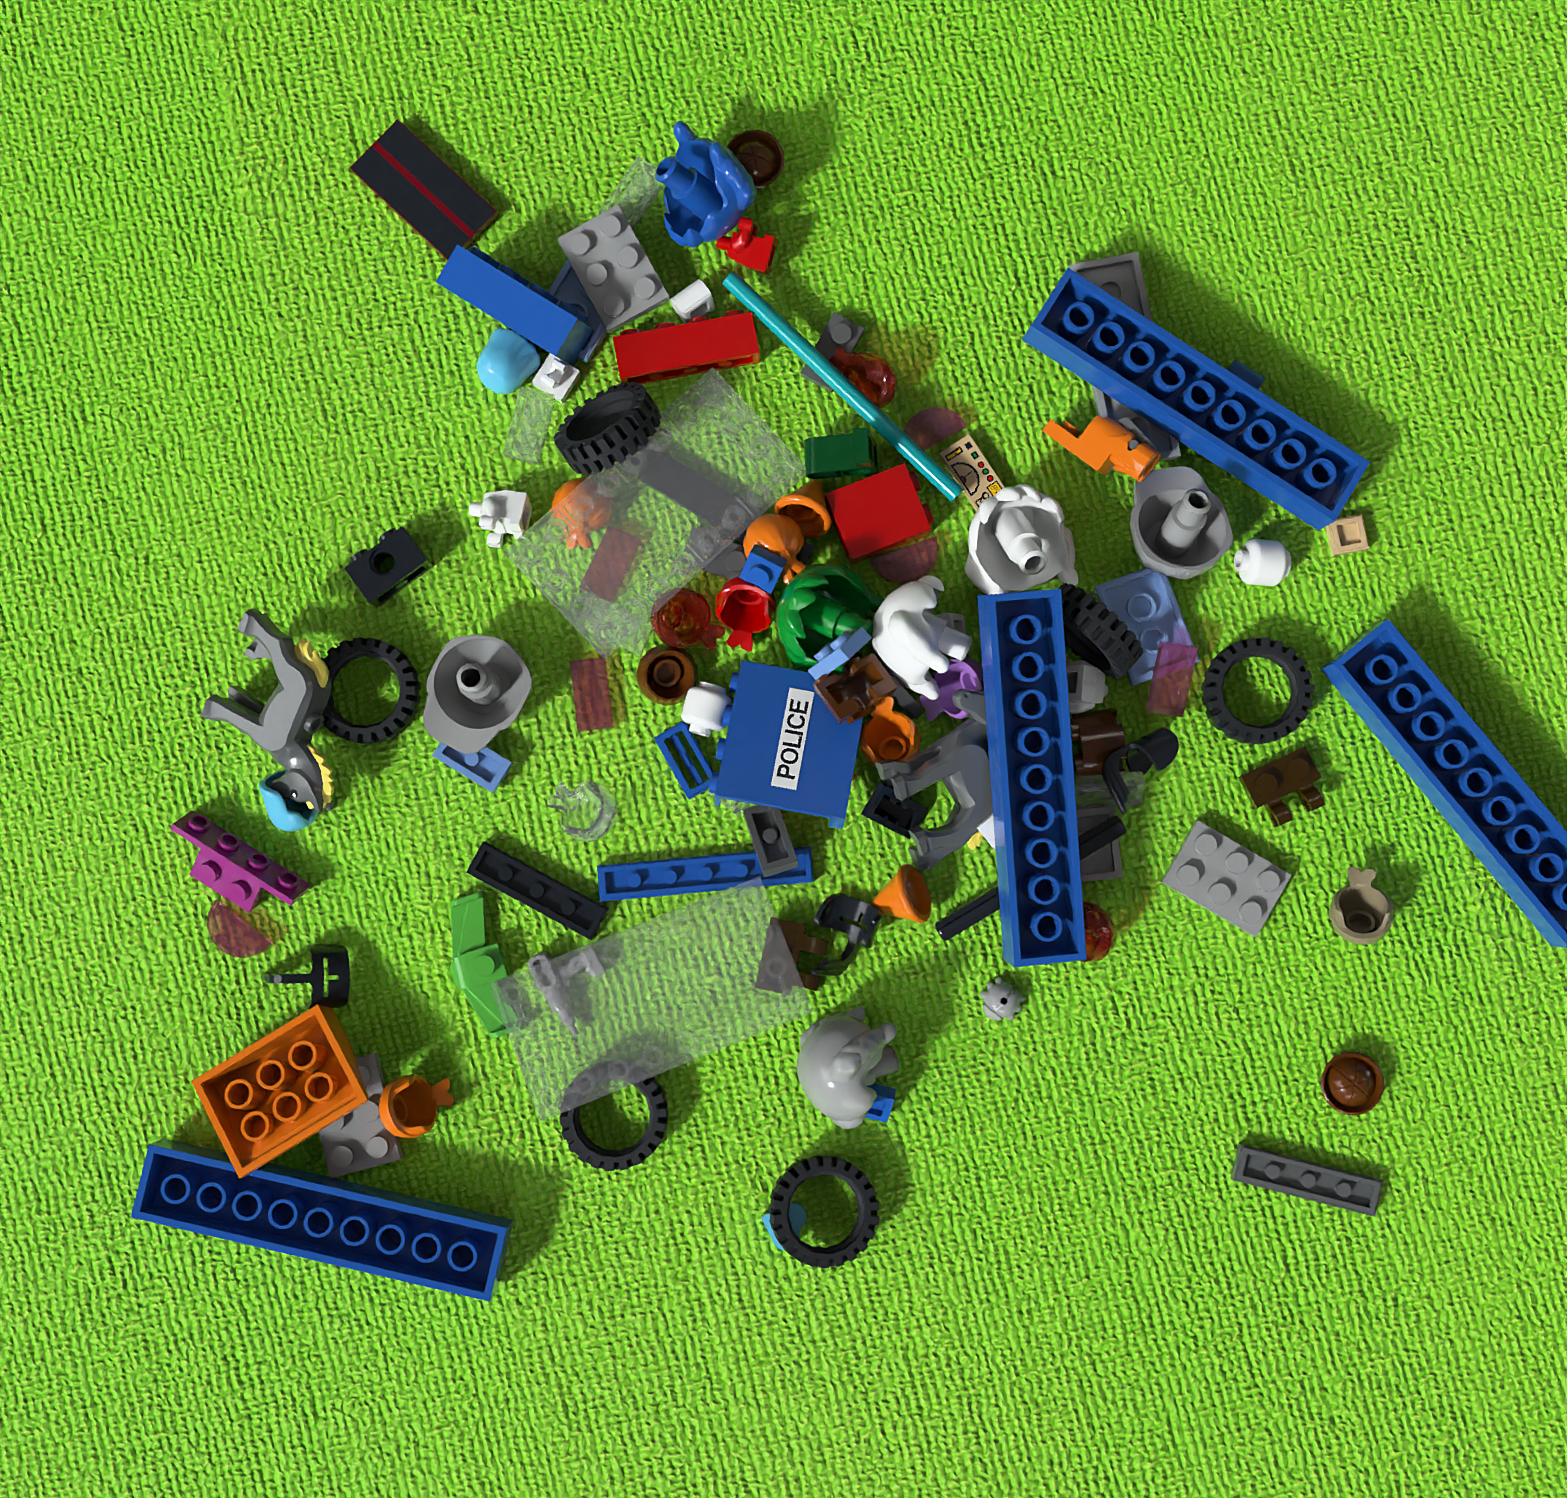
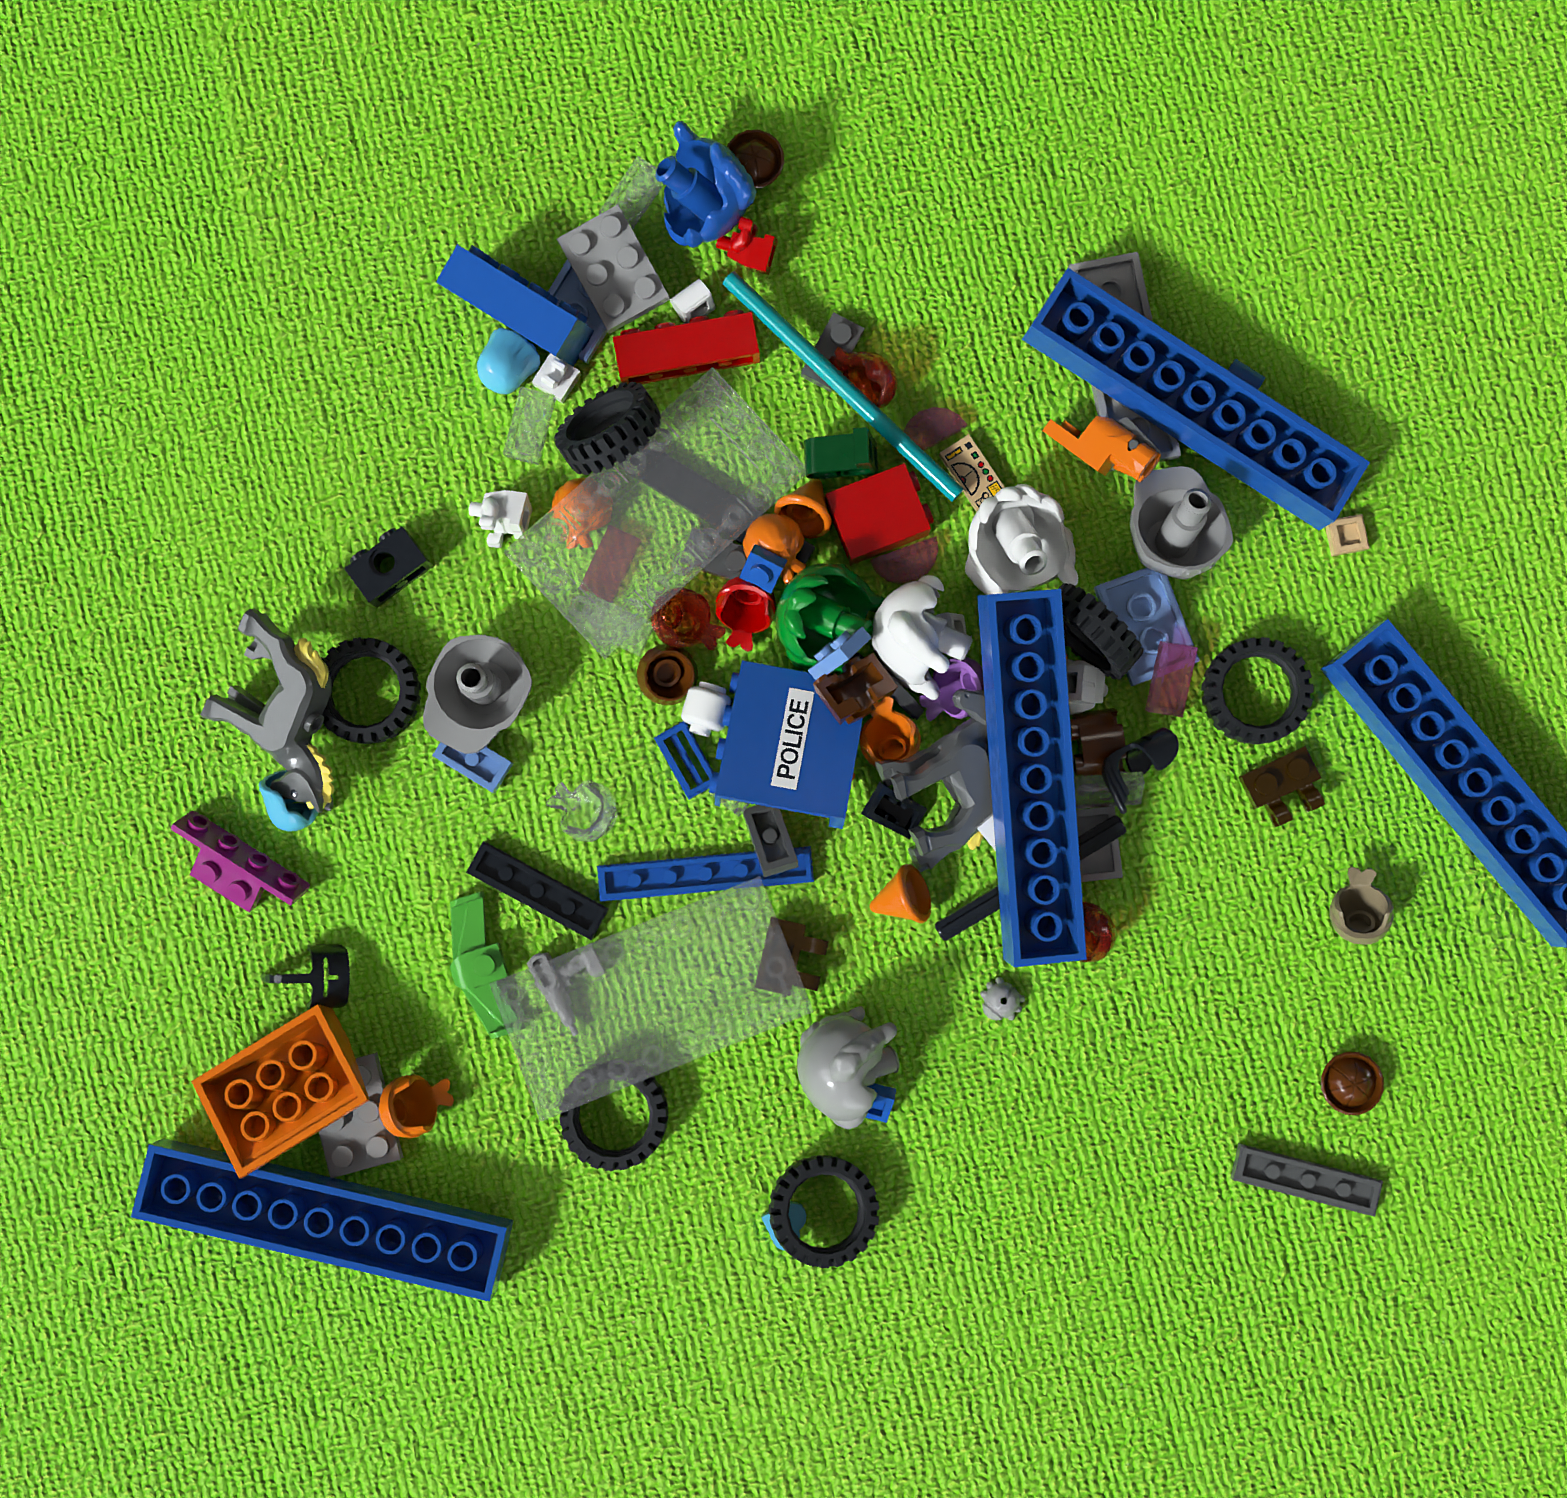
clear pink tile [207,900,274,958] -> none
black tile [350,119,499,261] -> none
clear pink tile [570,657,614,732] -> none
black helmet [811,893,884,976] -> none
light grey plate [1160,820,1292,937] -> none
white head [1234,539,1291,586] -> none

